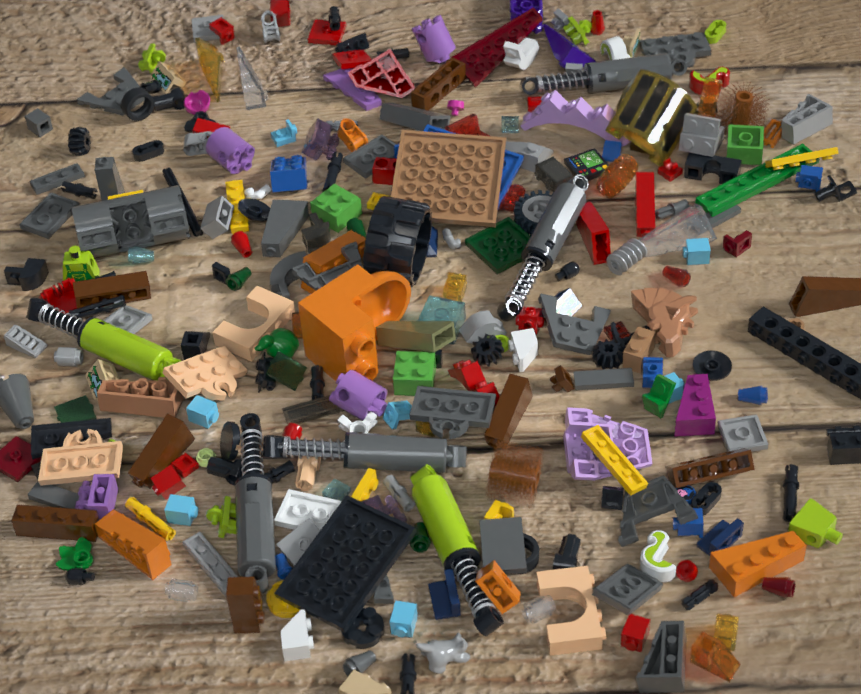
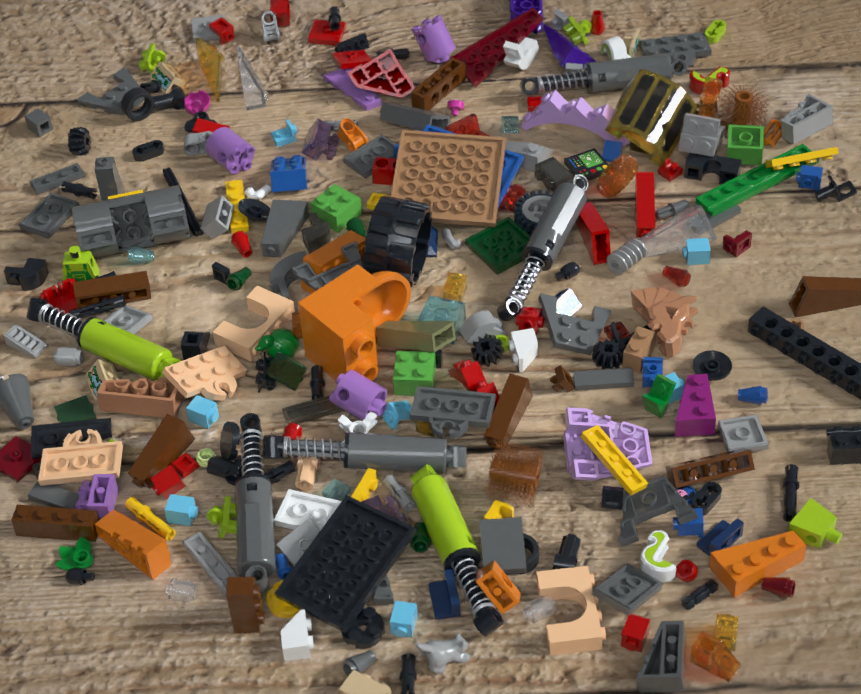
black pin [322,152,343,192] -> none

